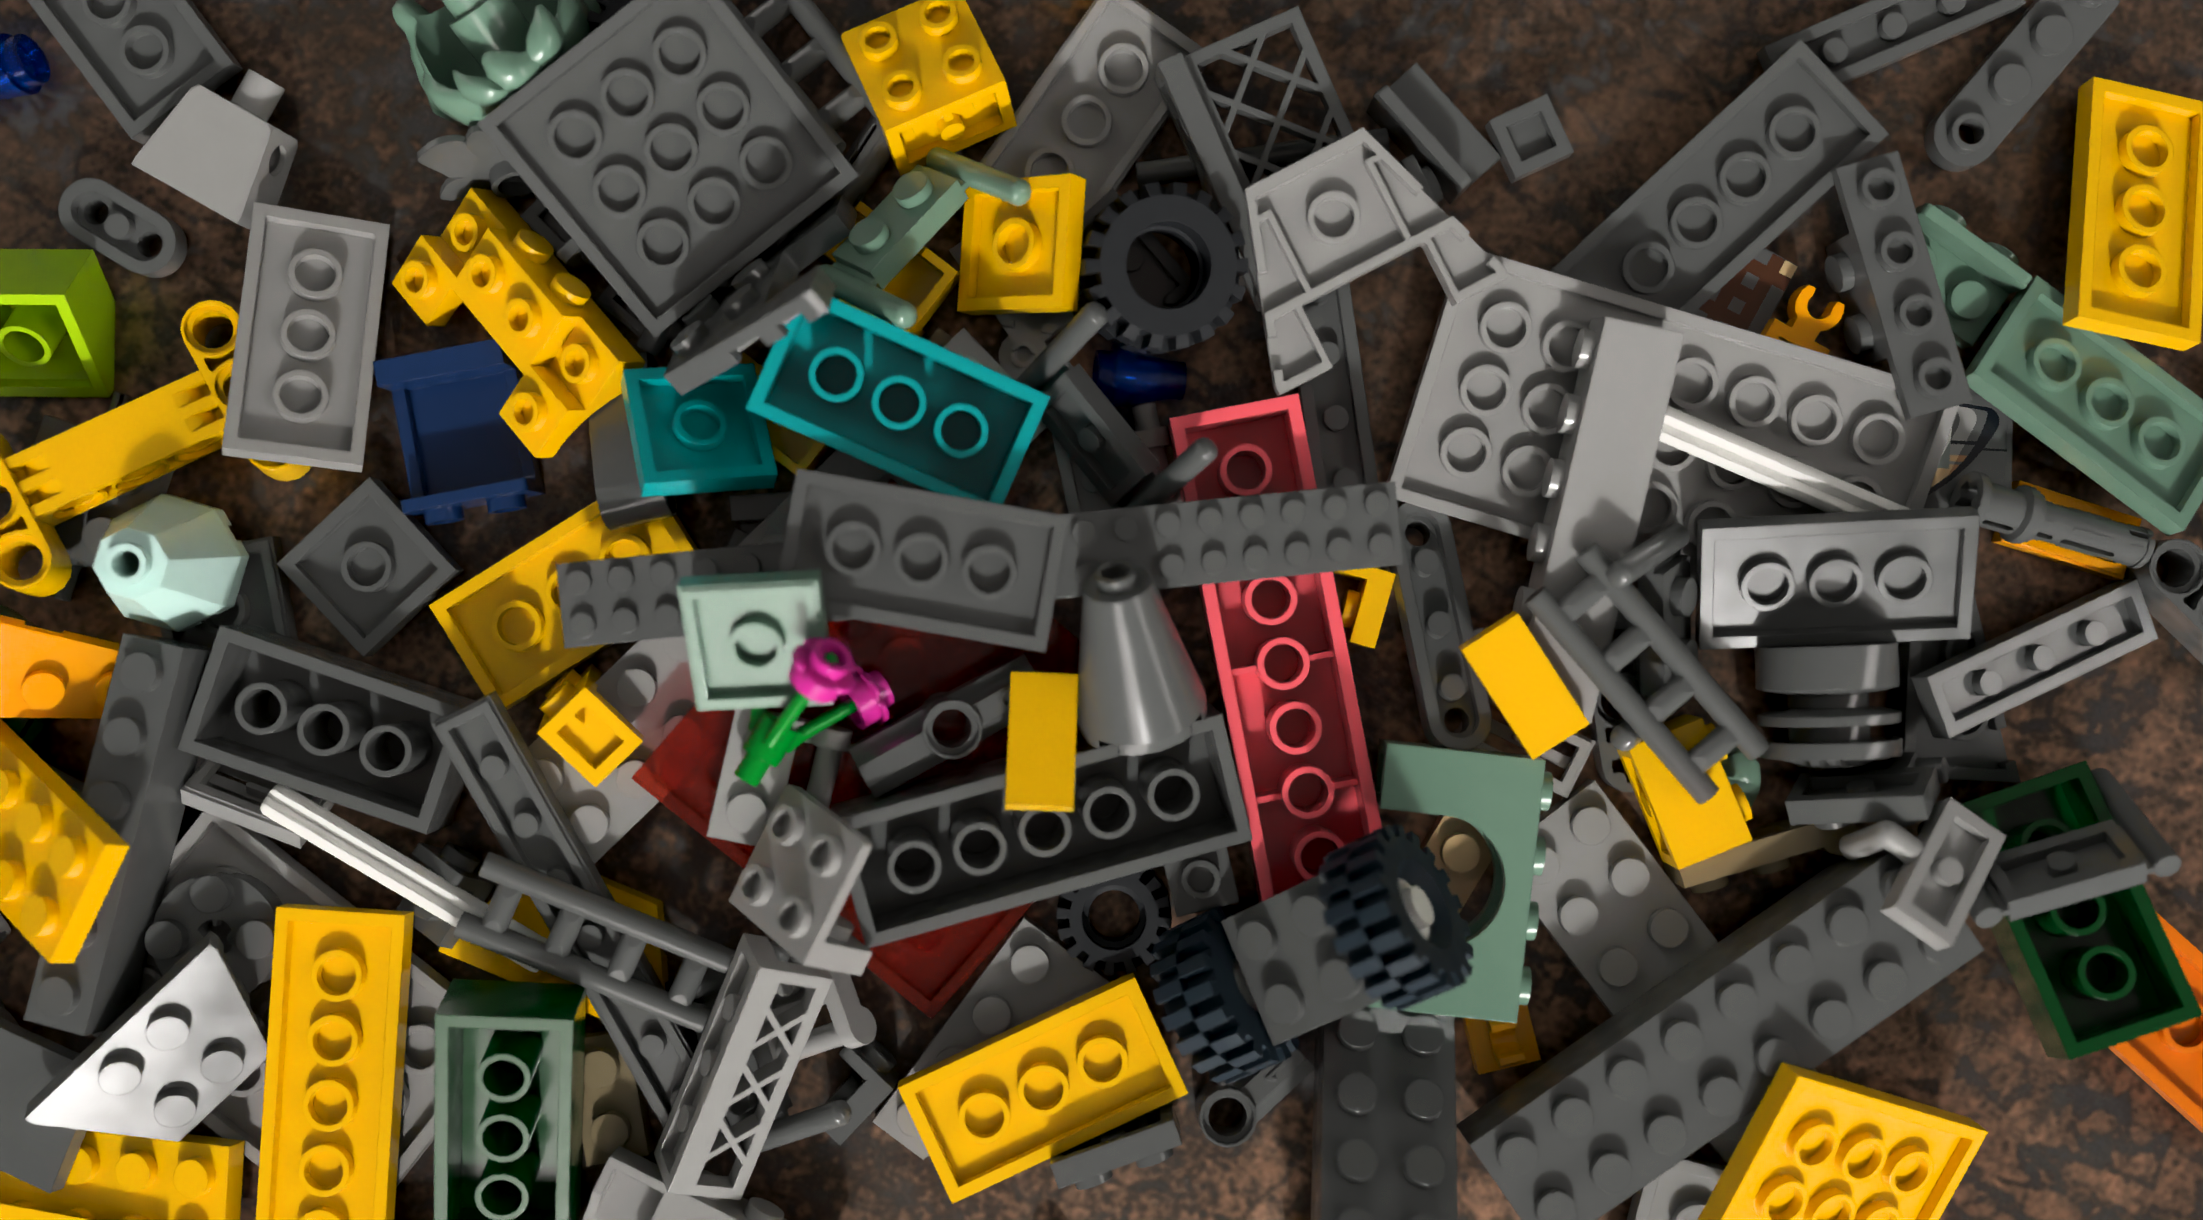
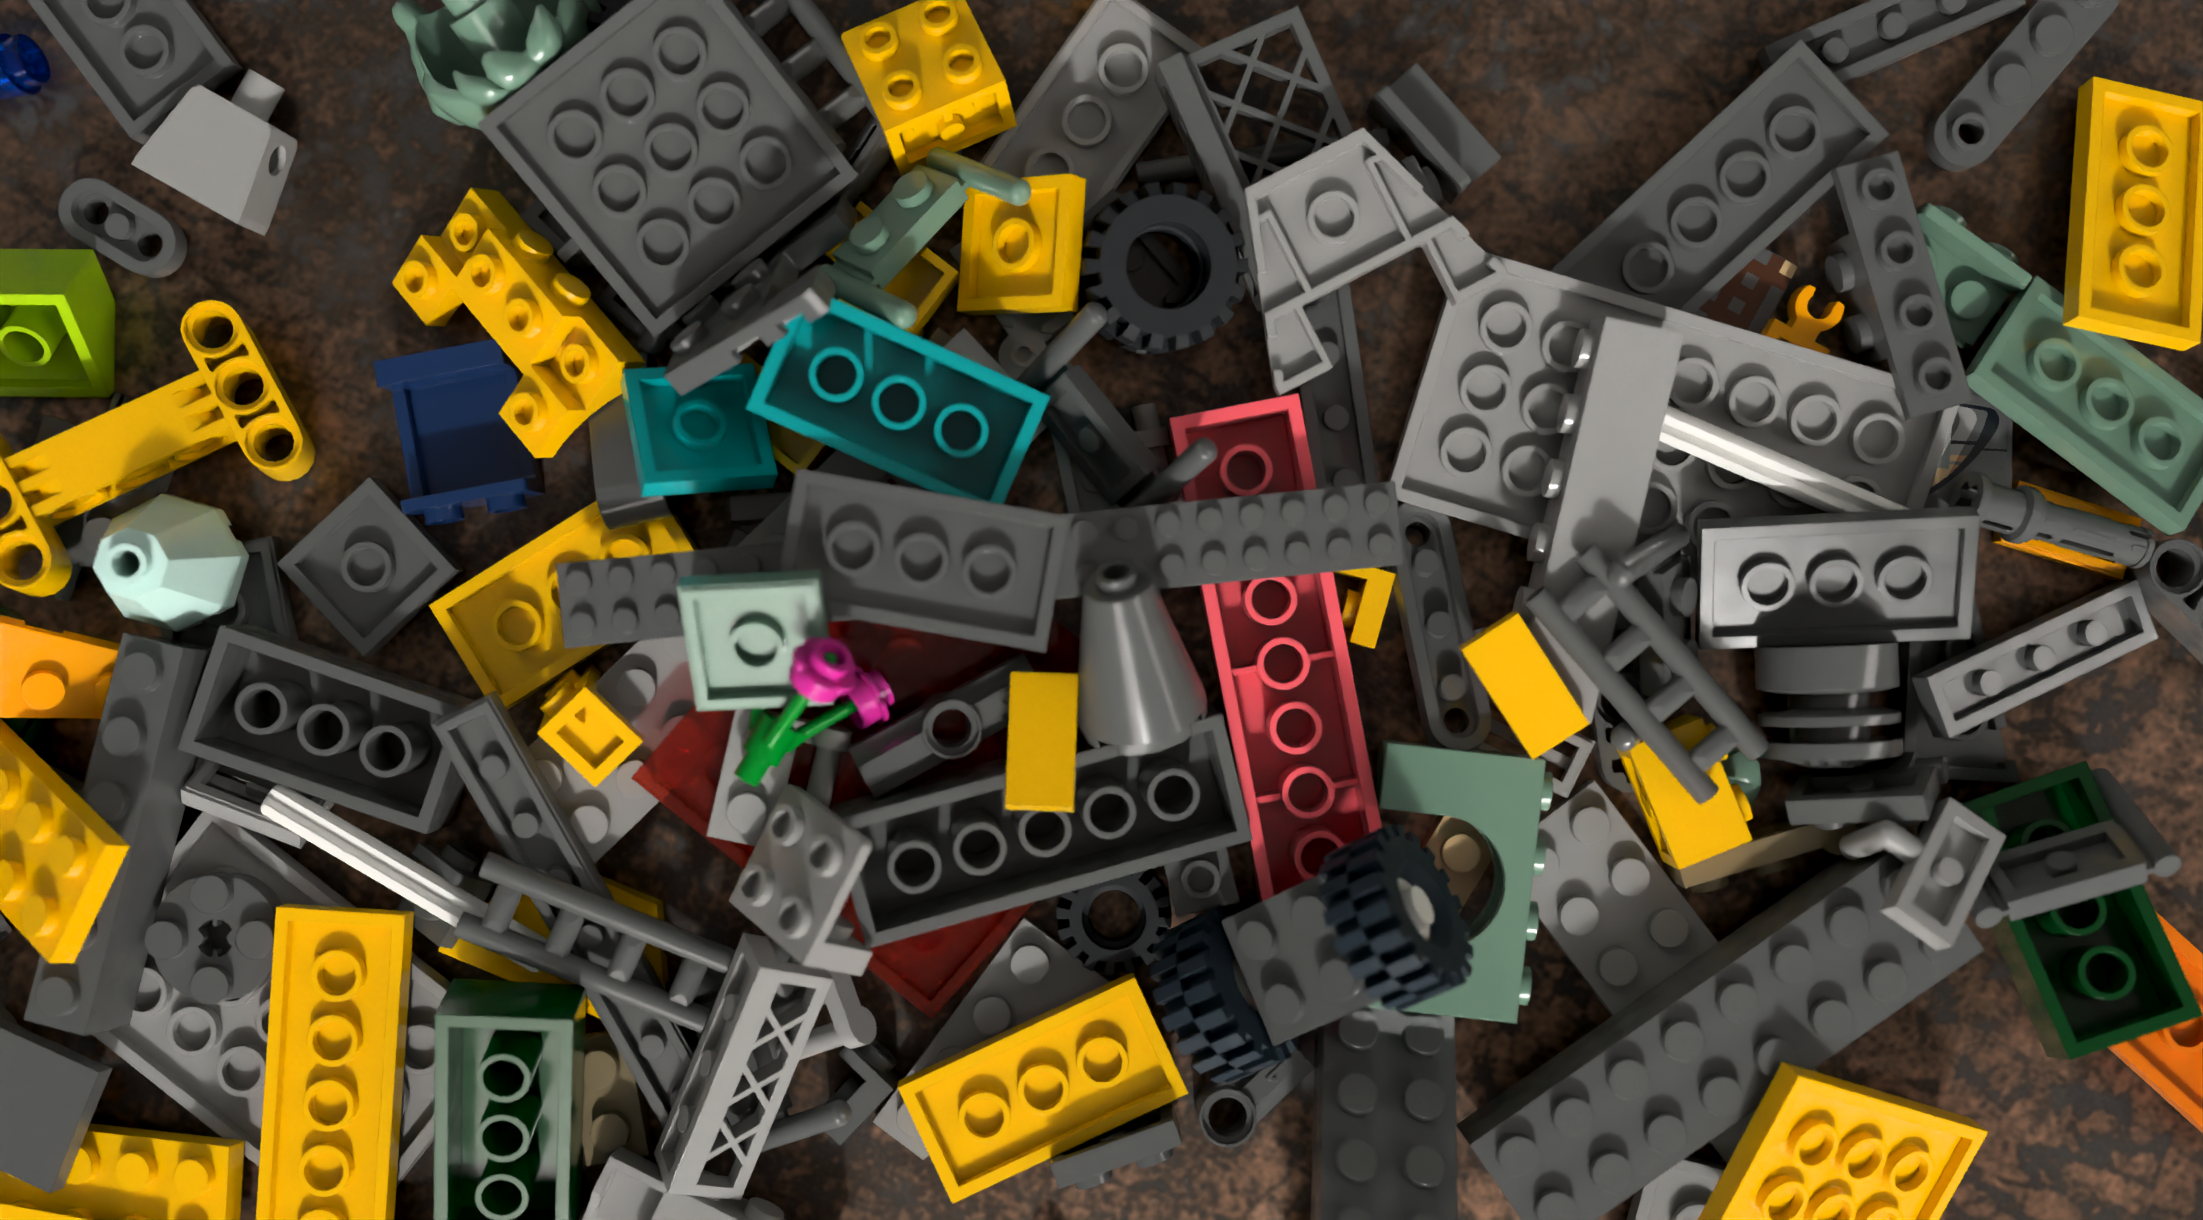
wing [24,931,268,1142] -> none
light grey plate [222,202,390,473] -> none
dark grey plate [417,125,535,201] -> none
clear blue cone [1091,344,1187,407] -> none
light orange tile [1462,1005,1541,1075] -> none
dark grey plate [1484,94,1574,184] -> none

